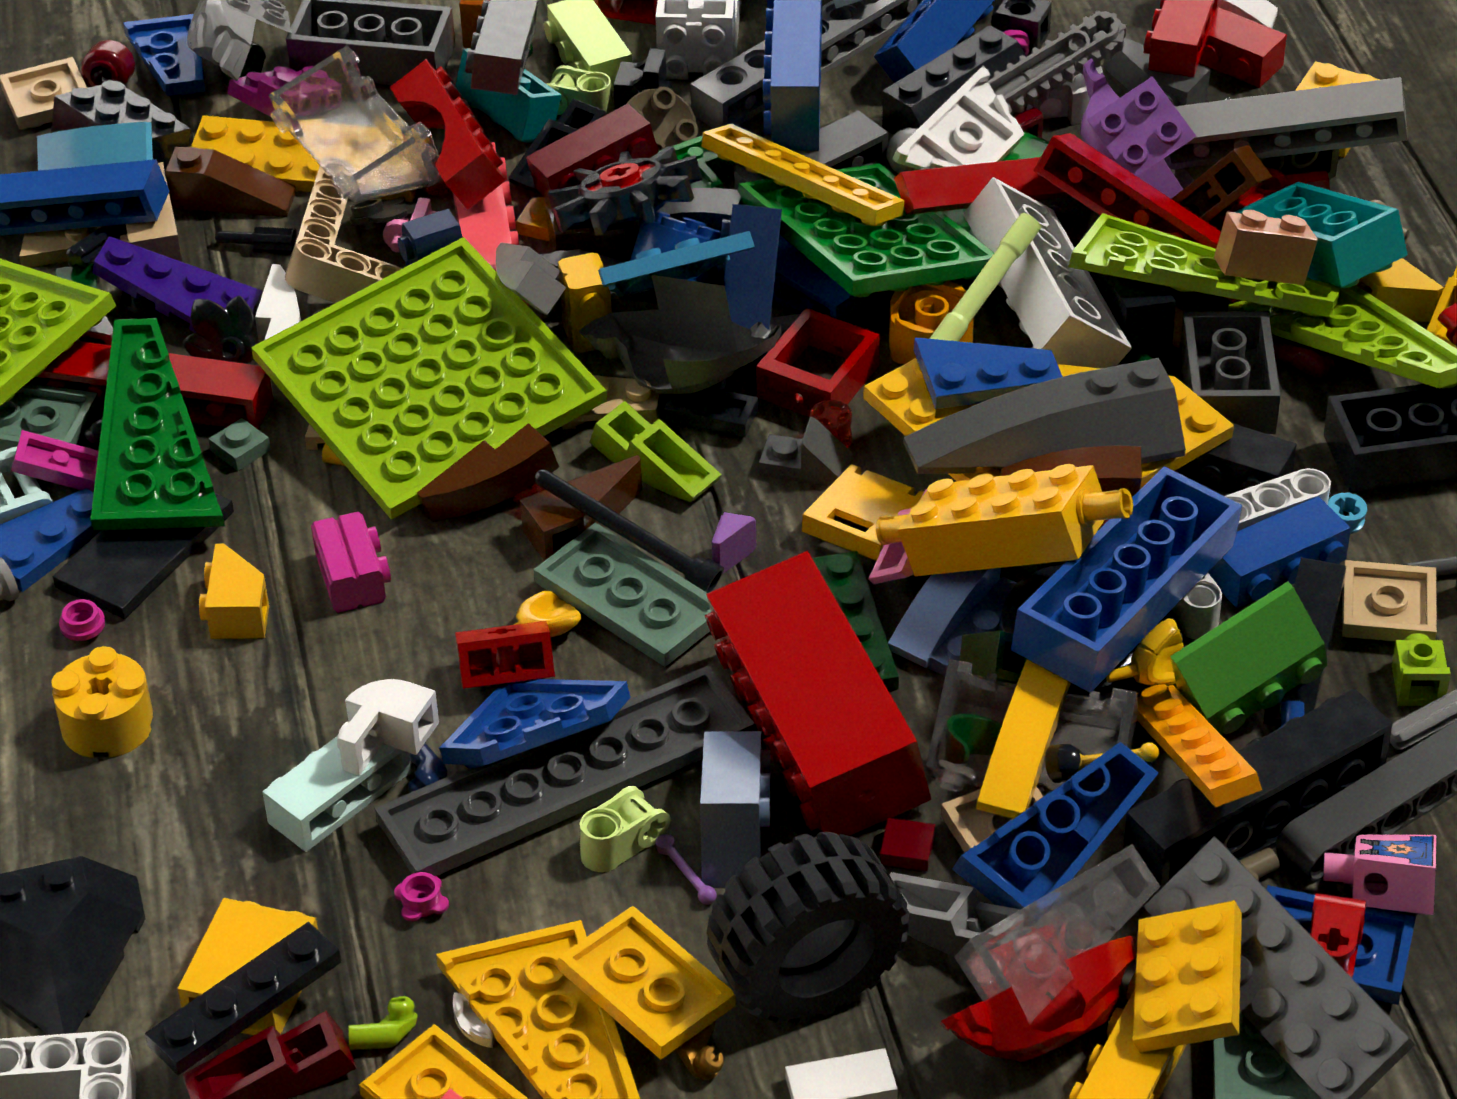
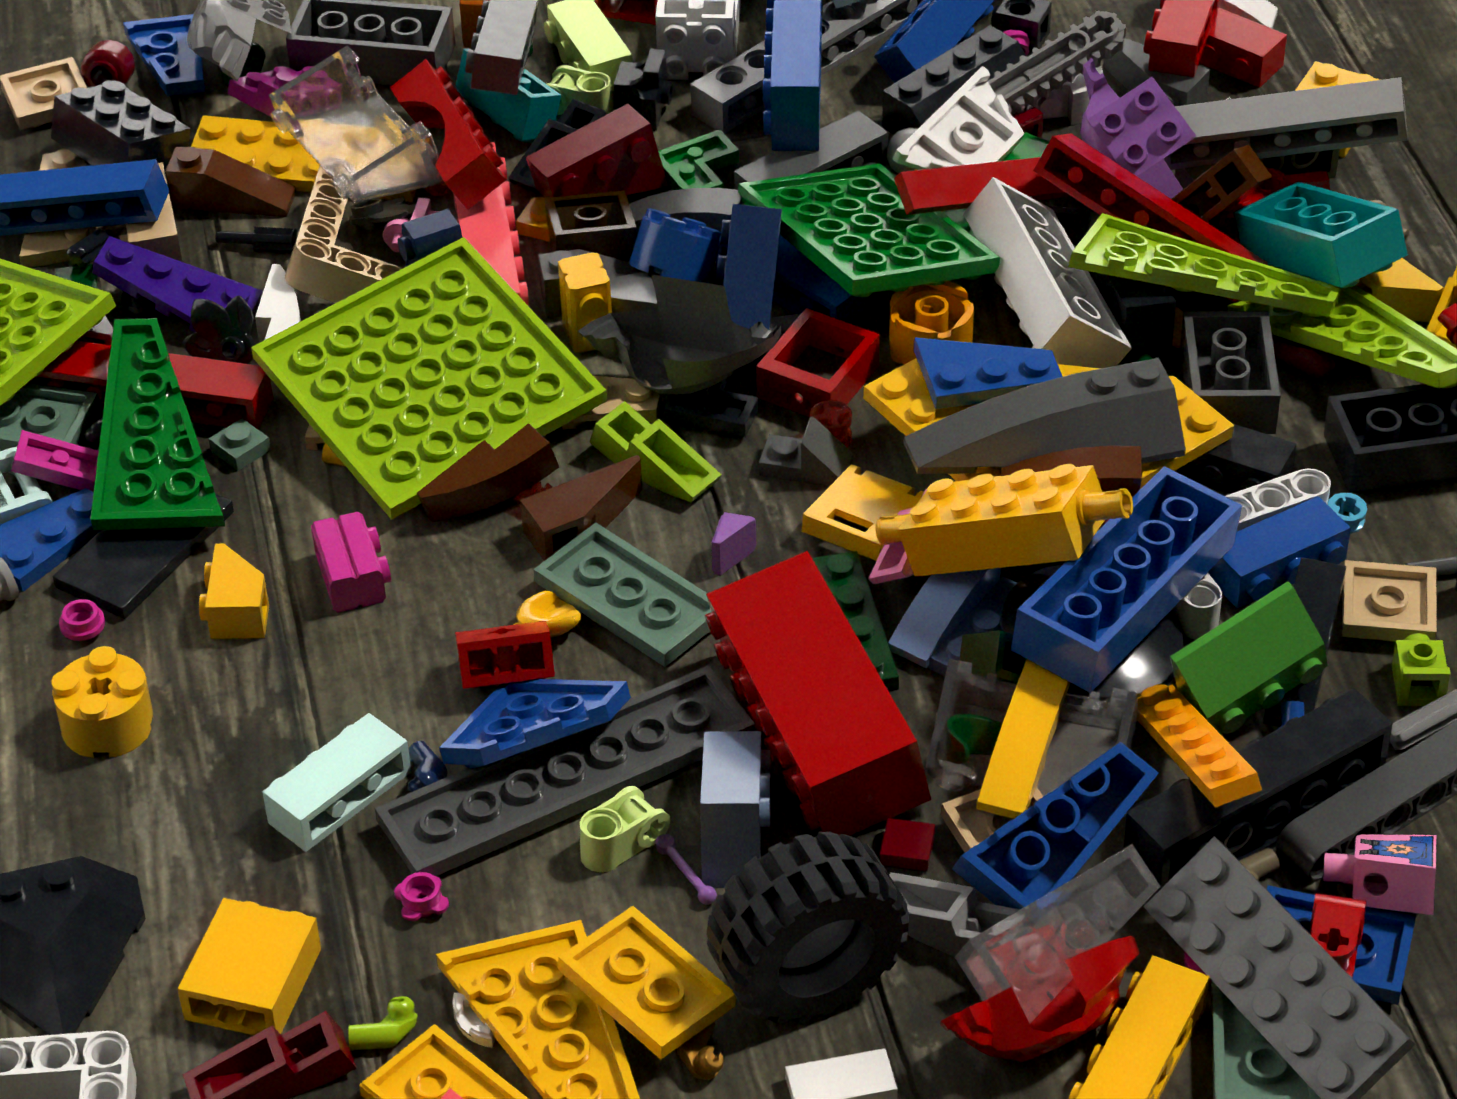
medium azure slope [37,122,153,171] -> none
black plate [145,921,342,1076] -> none
white brick [337,679,439,776] -> none
light grey slope [496,242,566,315] -> none
black piece [534,469,724,593] -> none
black gear [548,146,703,236] -> none
dark azure wing [598,231,755,297] -> none
dark tan dish [627,87,698,151] -> none
yellow plate [702,124,904,226] -> none
yellowish green piece [929,213,1041,341] -> none
black hinge [1045,742,1159,783] -> none
yellow piece [1106,619,1184,686] -> none
yellow plate [1132,900,1242,1053] -> none
nougat brick [1214,210,1318,285] -> none

